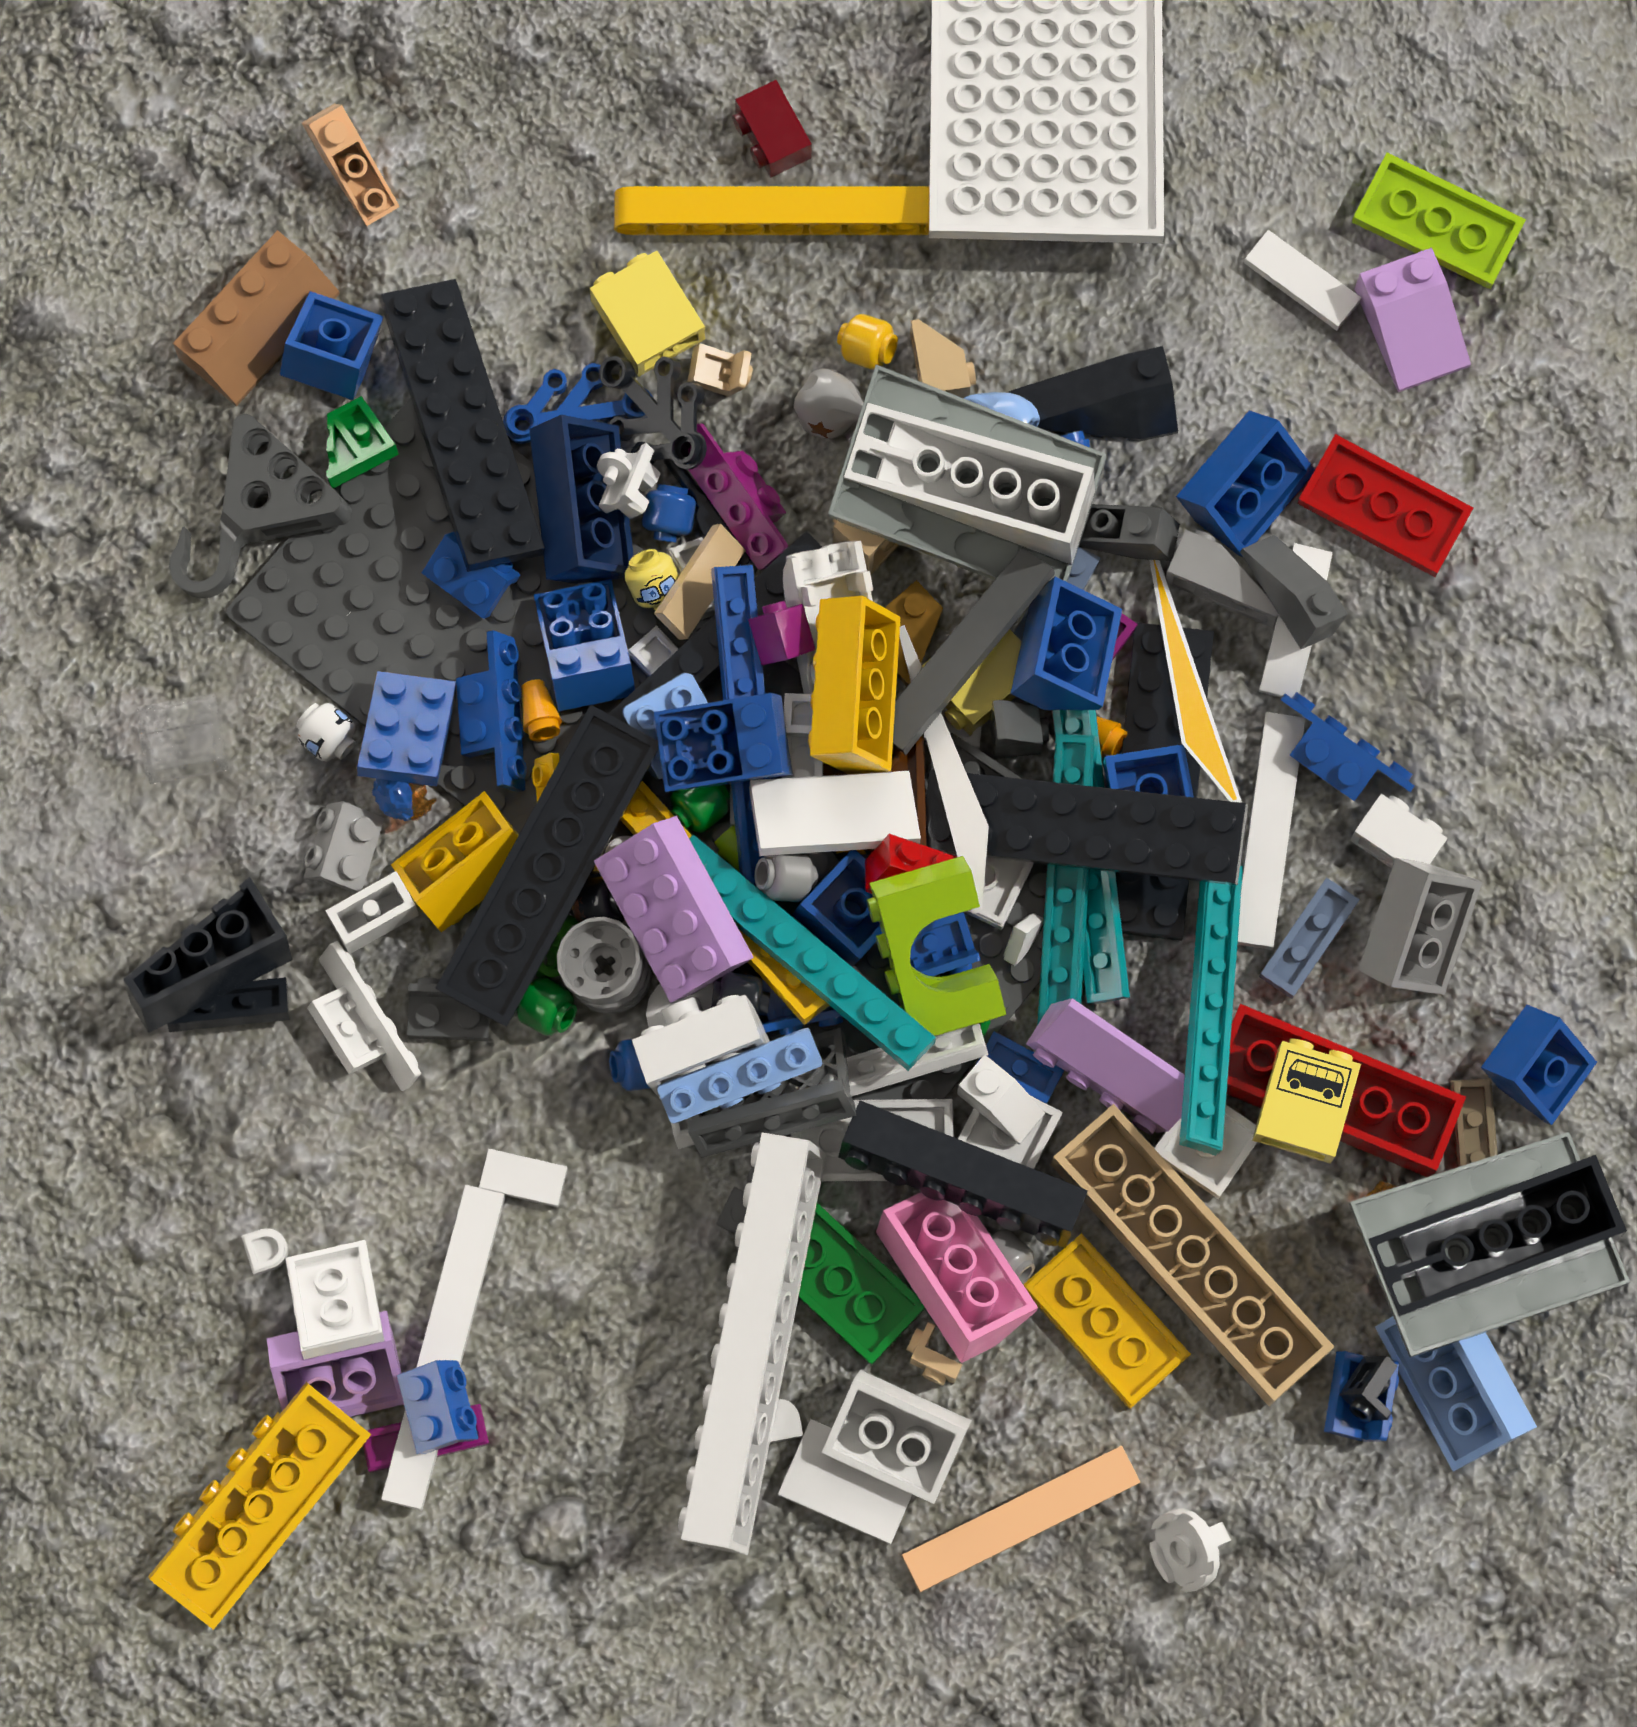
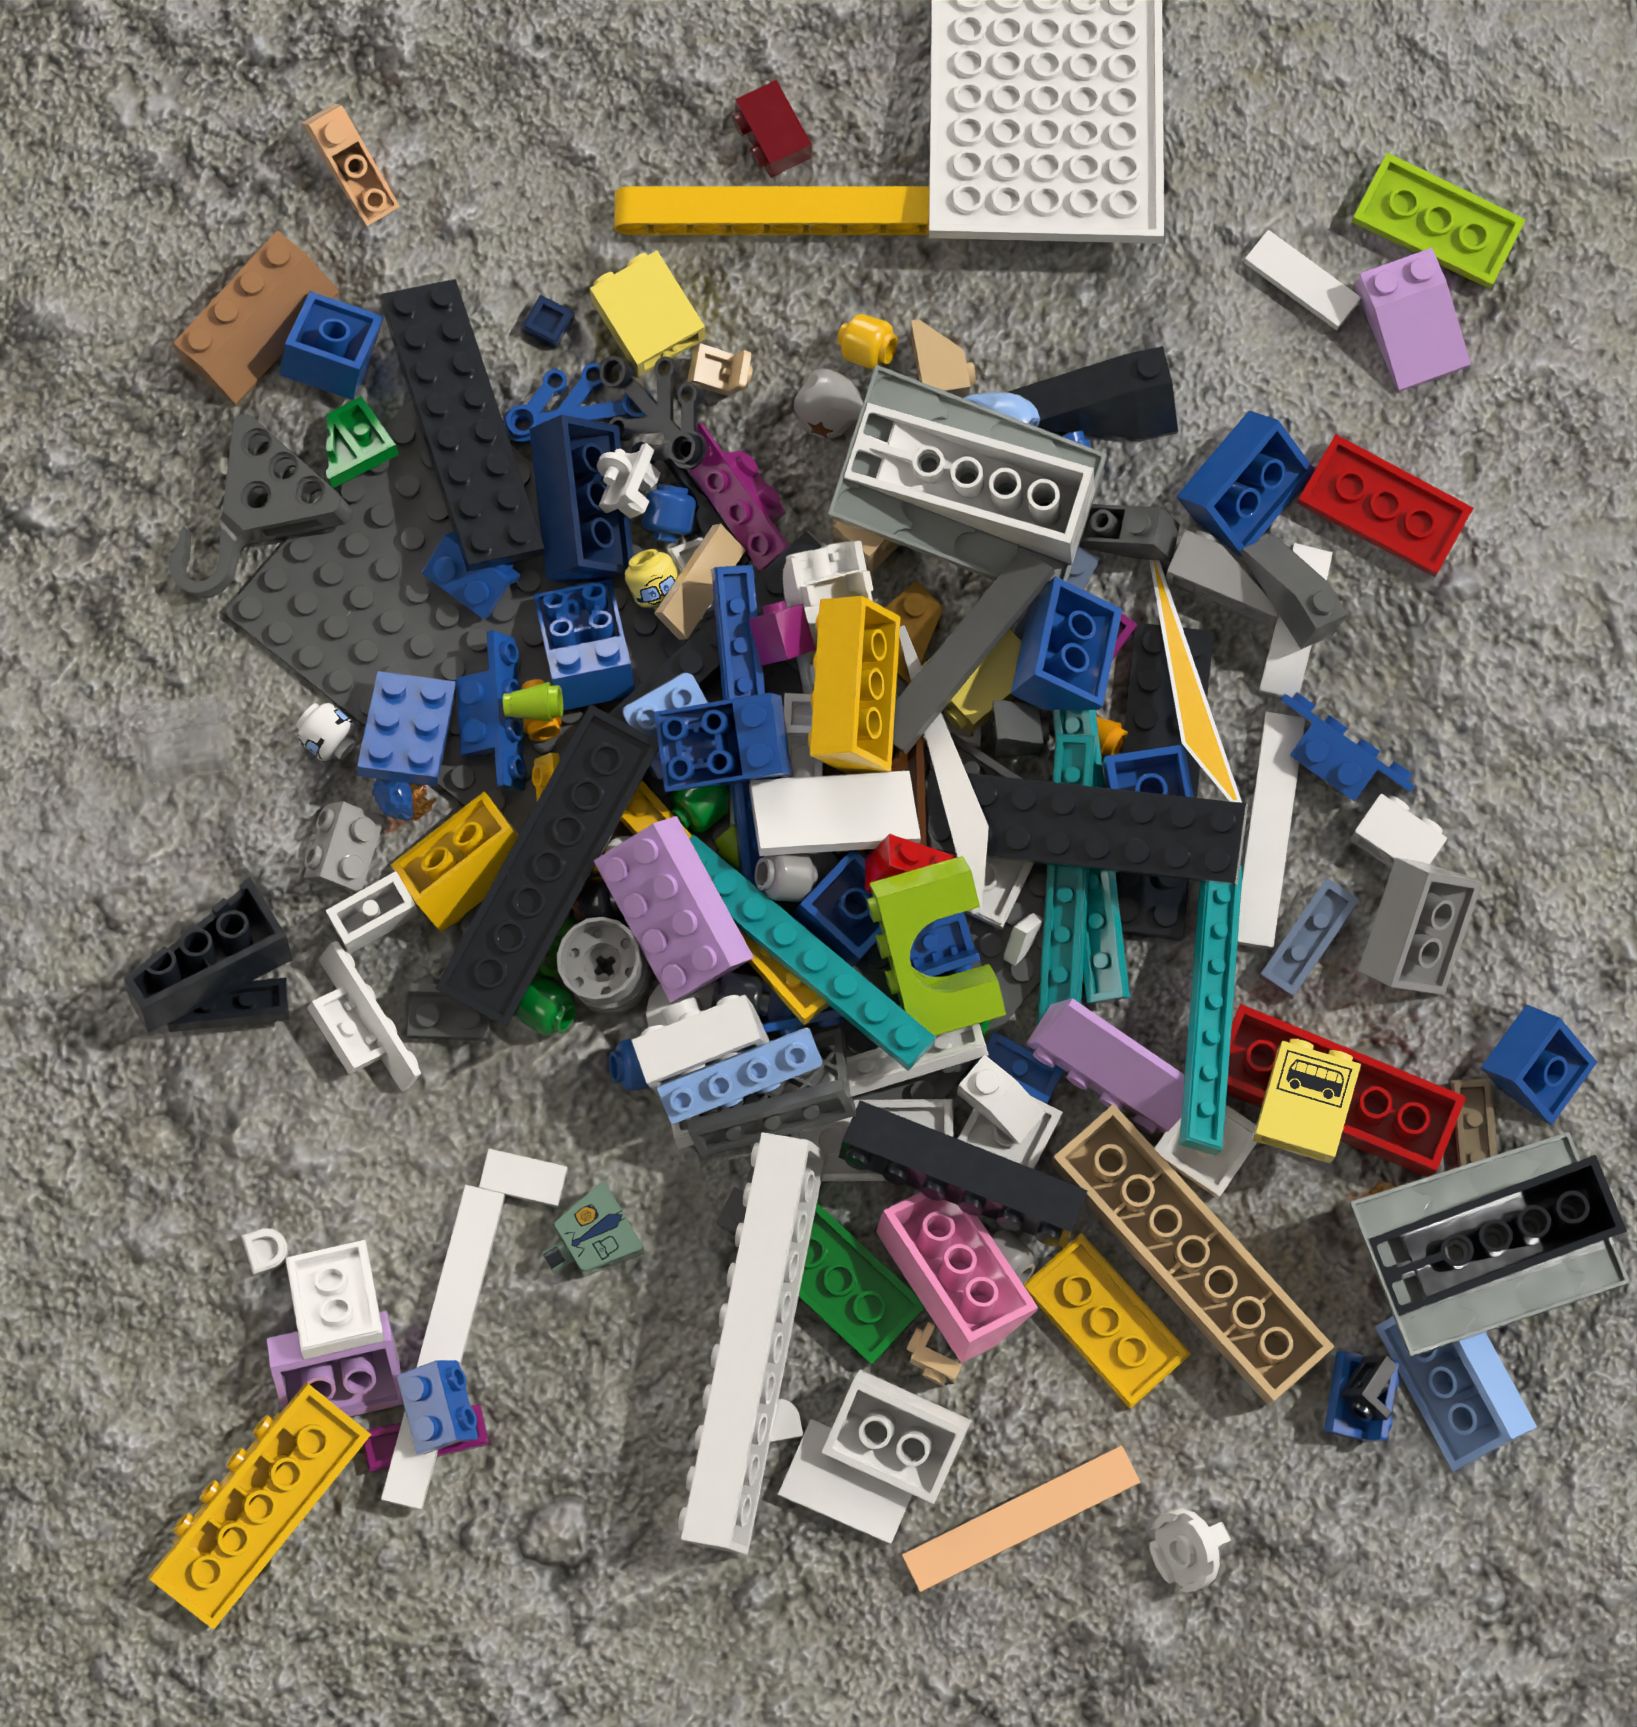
white tile [628,626,678,677] -> none
none -> lime cone [503,682,563,722]
none -> dark blue tile [522,295,575,349]
none -> sand green torso [541,1181,645,1277]

